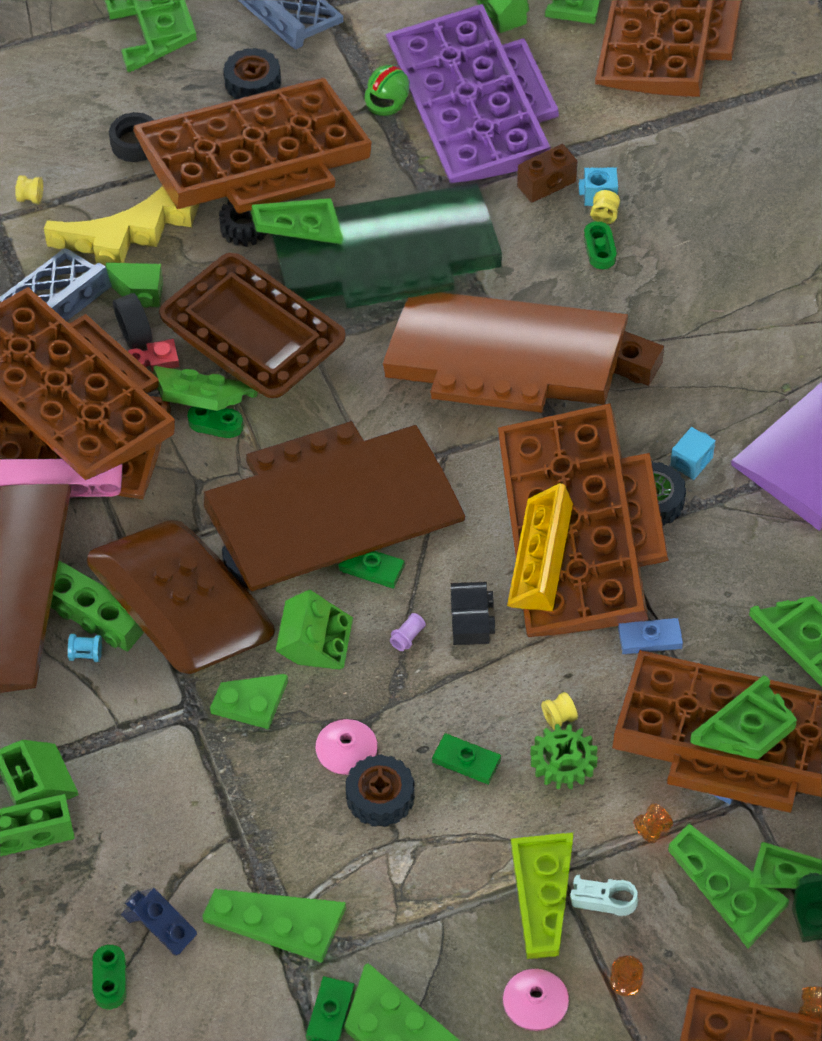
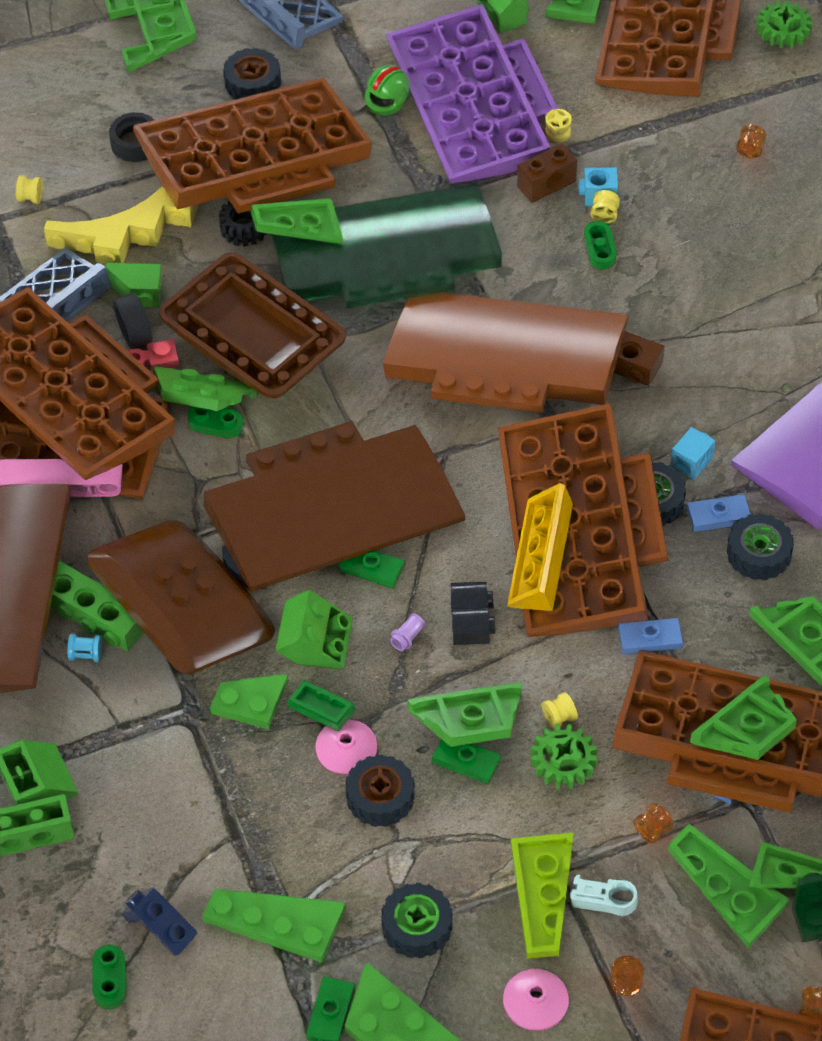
none -> green plate [287,680,356,732]
none -> black wheel [381,883,452,959]
none -> bright green wing [407,682,523,747]
none -> light yellow wheel [545,109,572,143]
none -> medium blue plate [687,494,750,532]
none -> black wheel [727,513,794,580]
none -> clear orange wheel [736,125,766,159]
none -> bright green gear [756,0,813,48]

